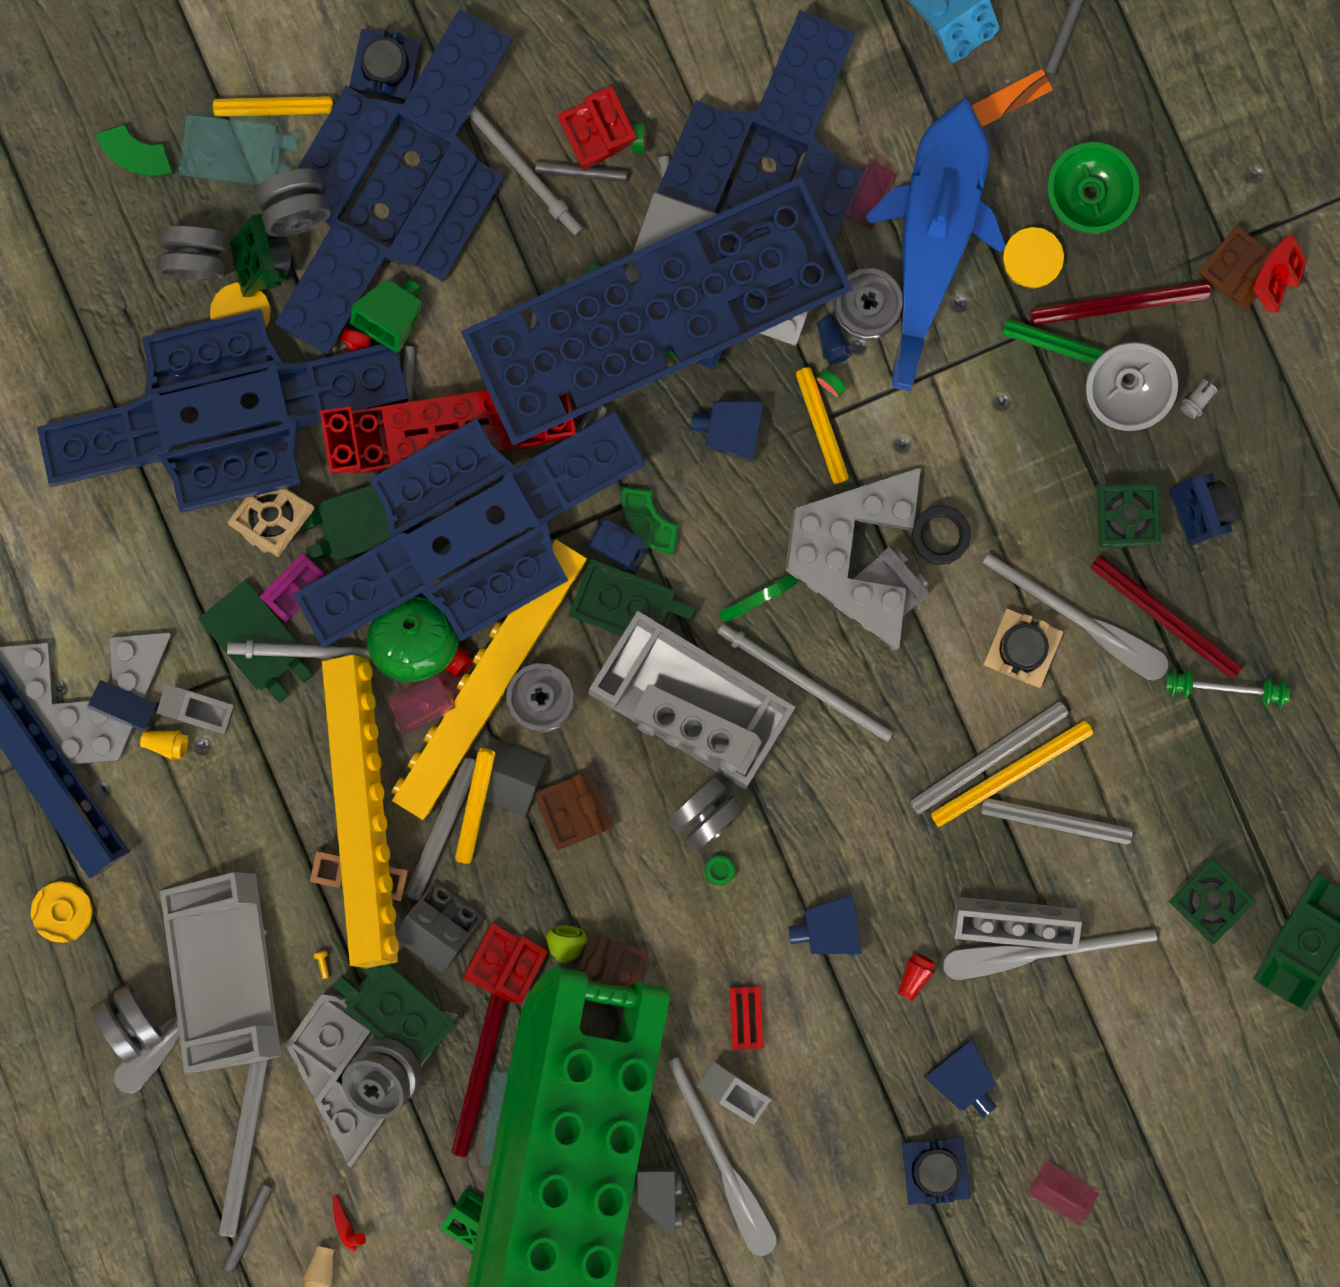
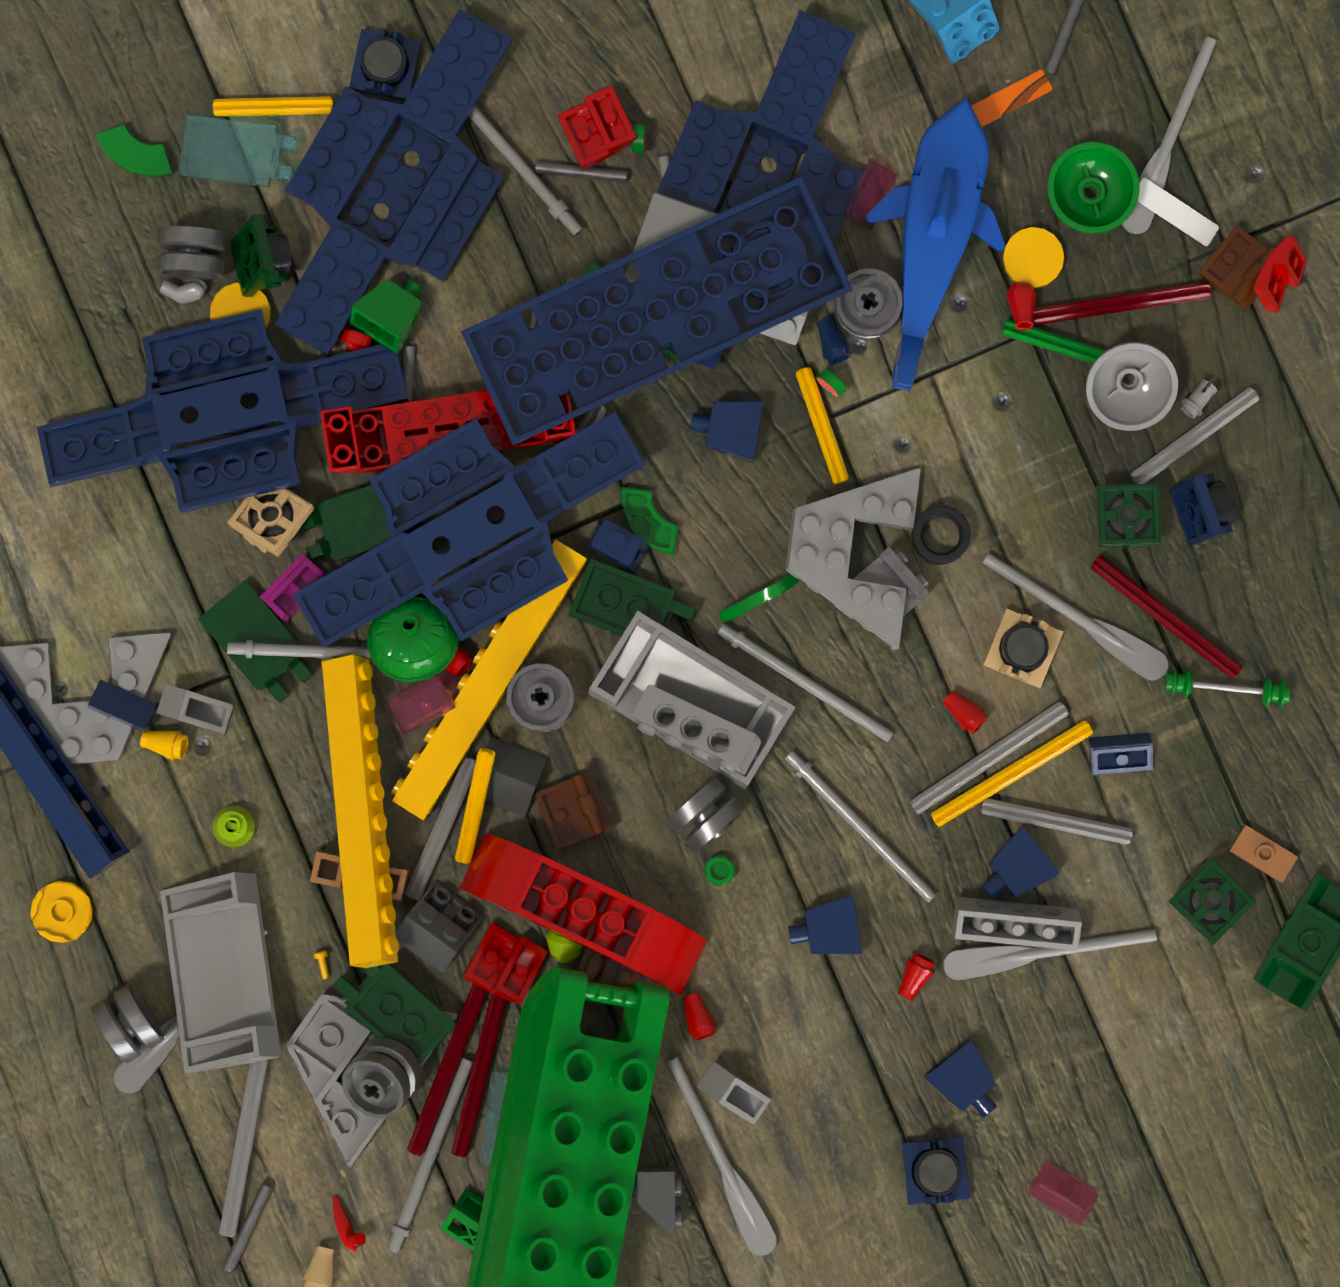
flat silver wheel [254,168,331,237] -> none
red tile [729,986,763,1050] -> none
none -> light grey arm [159,278,207,305]
none -> lime cone [213,806,255,848]
none -> light grey bar [387,1058,474,1253]
none -> dark red axle [407,984,487,1156]
none -> red slope [459,833,707,996]
none -> red cone [682,992,717,1041]
none -> light grey bar [785,751,937,903]
none -> red cone [942,690,989,735]
none -> dark blue torso [982,827,1060,899]
none -> red cone [1006,282,1036,330]
none -> dark blue slope [1089,733,1153,775]
none -> light grey piece [1122,37,1217,234]
none -> light grey axle [1130,387,1259,484]
none -> white sticker [1137,177,1219,246]
none -> medium nougat plate [1229,825,1298,883]

